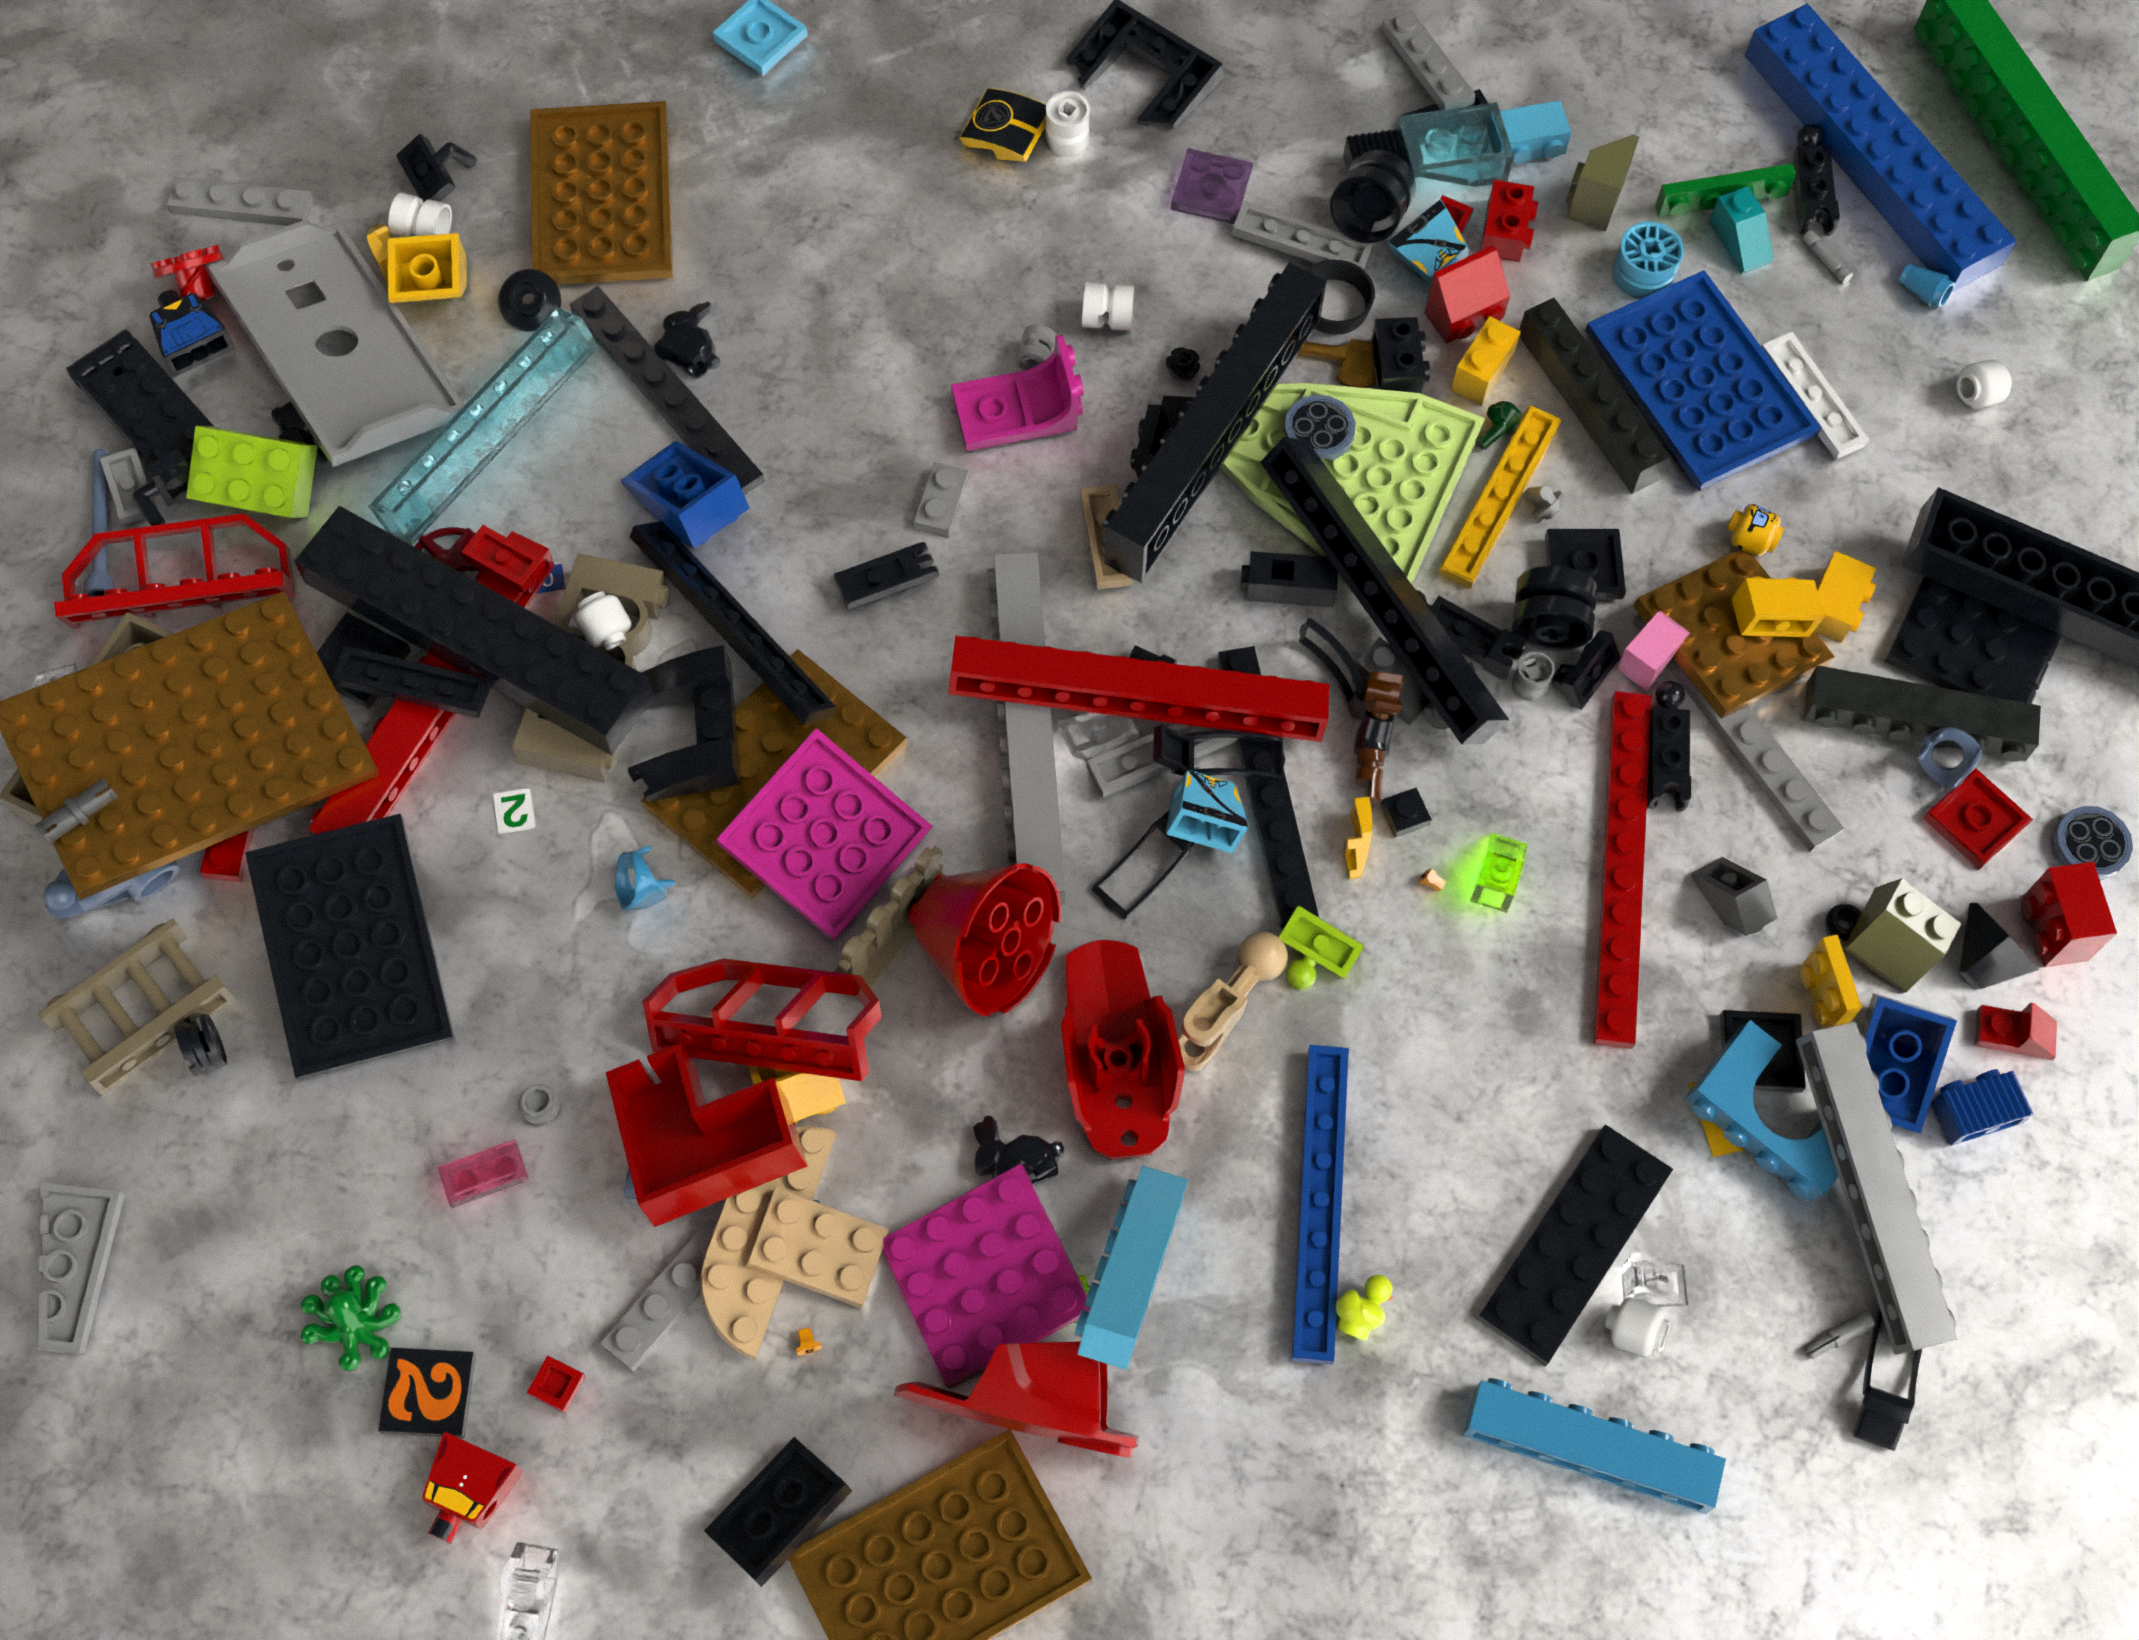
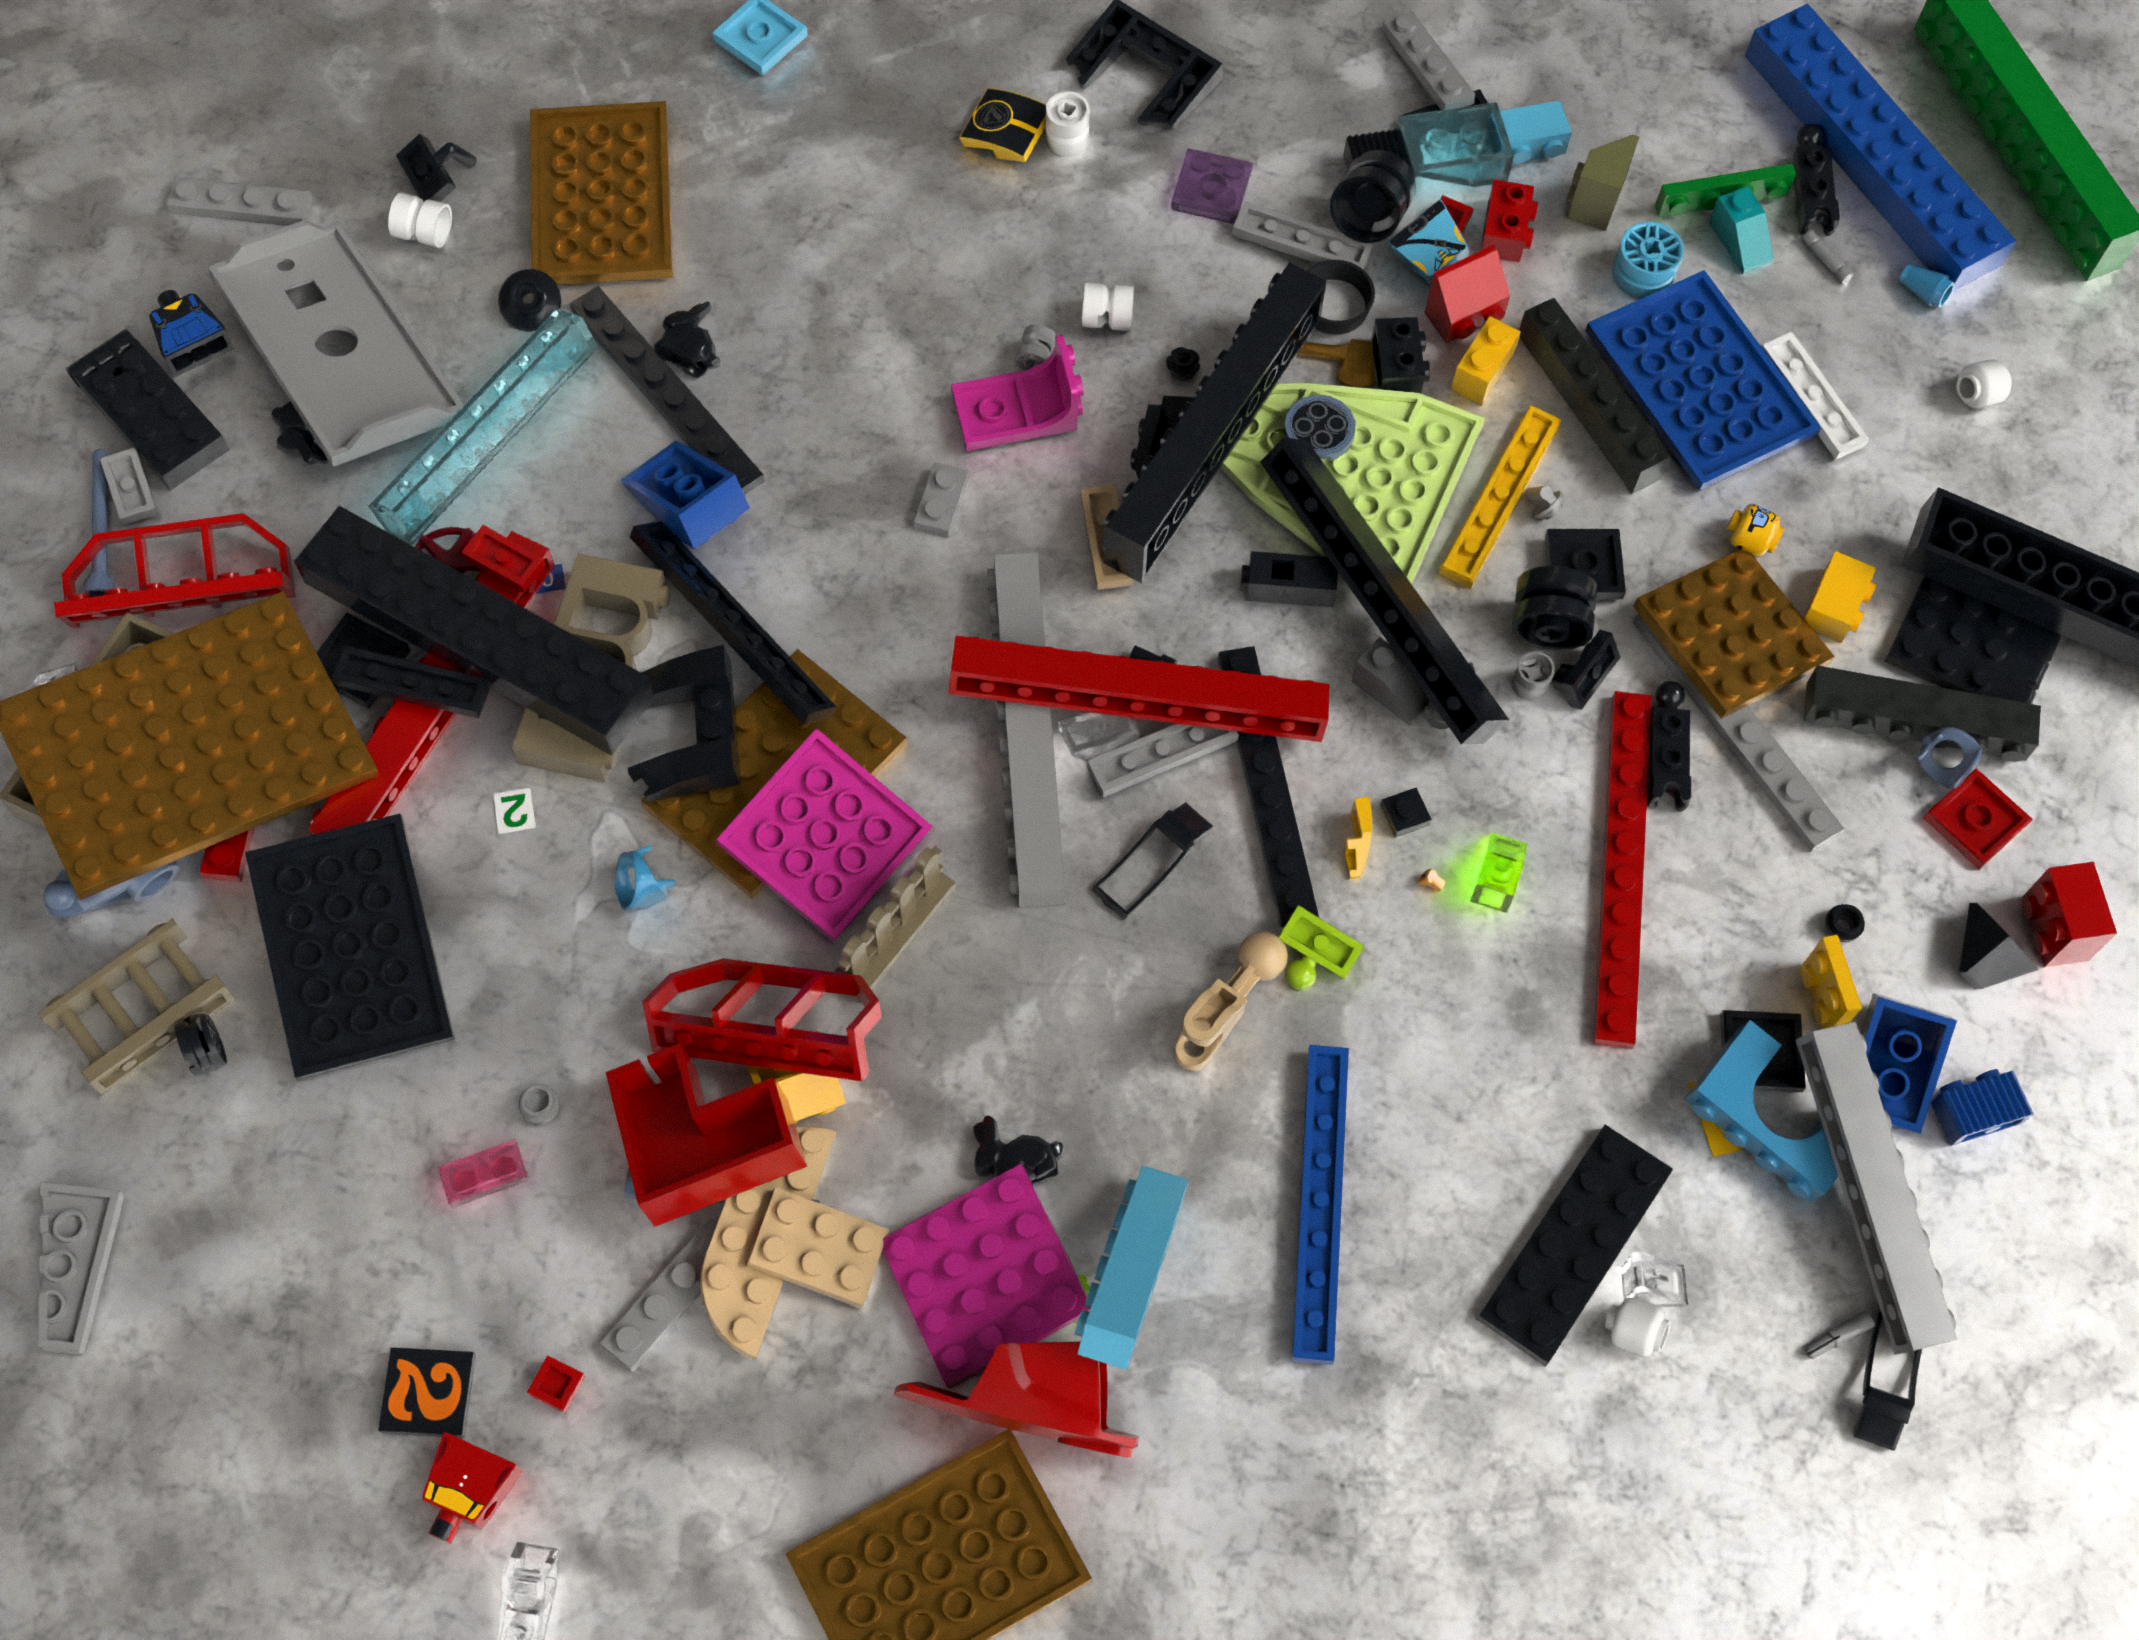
dark grey pin [34,777,118,845] -> none
black plate [132,449,190,526] -> none
red plate [150,245,224,302] -> none
lime brick [186,426,318,518] -> none
green animal [301,1265,402,1372] -> none
yellow slope [366,223,391,283] -> none
yellow slope [387,233,467,303] -> none
white head [575,591,631,650] -> none
black plate [704,1437,852,1587] -> none
light orange piece [796,1327,822,1356] -> none
black hinge [834,542,940,610] -> none
red cone [909,863,1061,1017] -> none
red piece [1061,940,1185,1161] -> none
black piece [1153,724,1285,781] -> none
medium azure torso [1166,766,1249,854] -> none
black piece [1299,617,1396,720] -> none
neon yellow animal [1335,1274,1393,1340] -> none
reddish brown piece [1354,671,1404,805] -> none
black plate [1415,589,1527,680] -> none
dark azure brick [1463,1378,1726,1514] -> none
dark green plate [1477,401,1522,449] -> none
bright pink slope [1617,611,1690,692] -> none
dark grey slope [1691,857,1778,936] -> none
yellow brick [1731,576,1825,637] -> none
olive slope [1843,878,1961,993] -> none
red slope [1975,1003,2057,1060] -> none
tile [2053,806,2133,880] -> none

